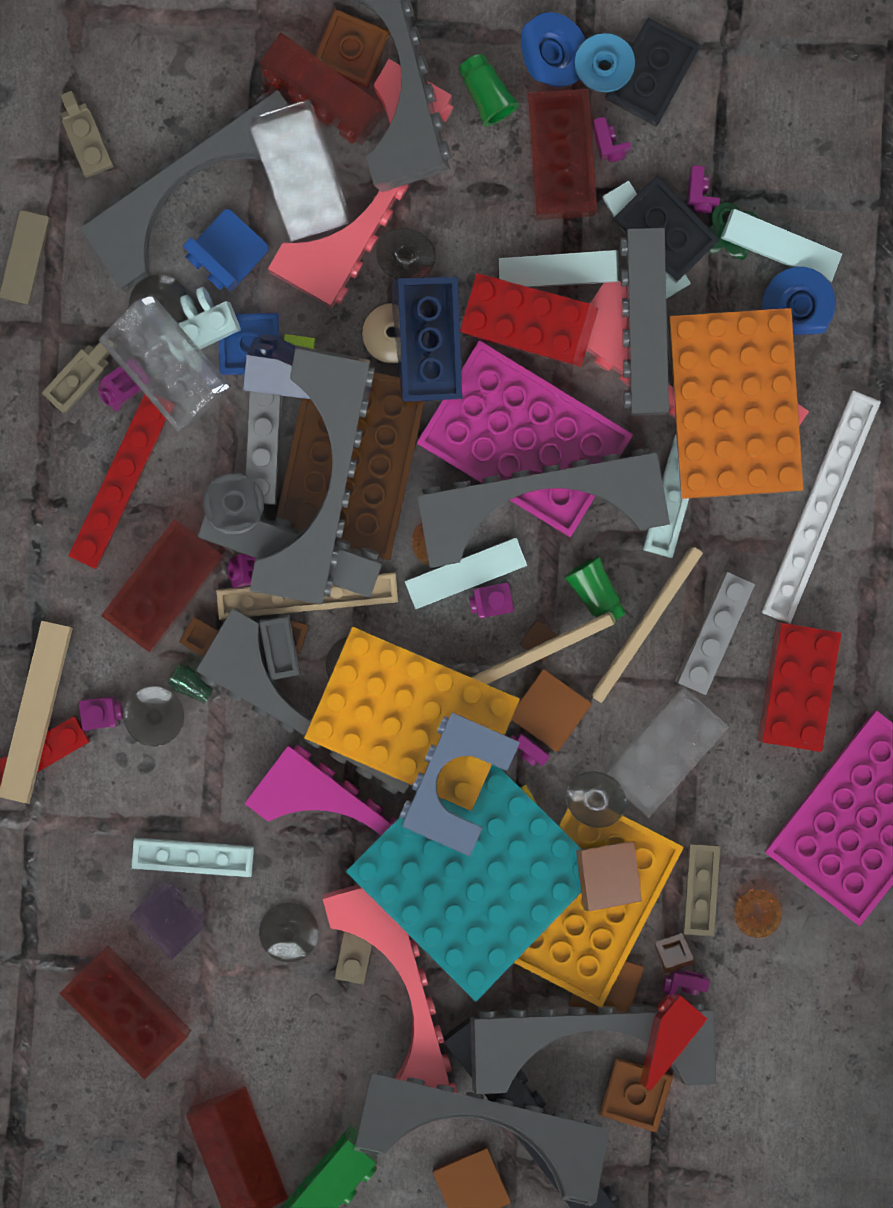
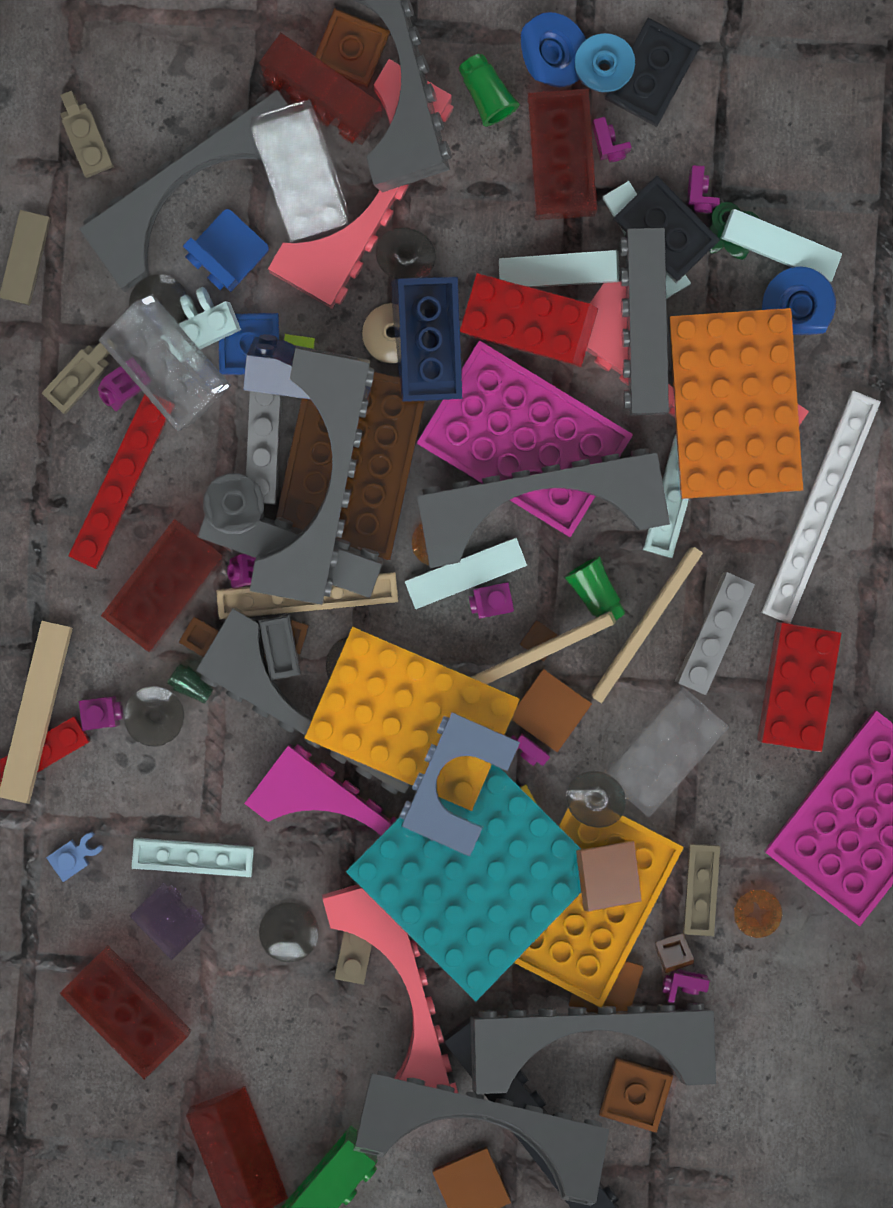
red slope [640,993,708,1091] -> none
none -> medium blue plate [46,832,104,882]

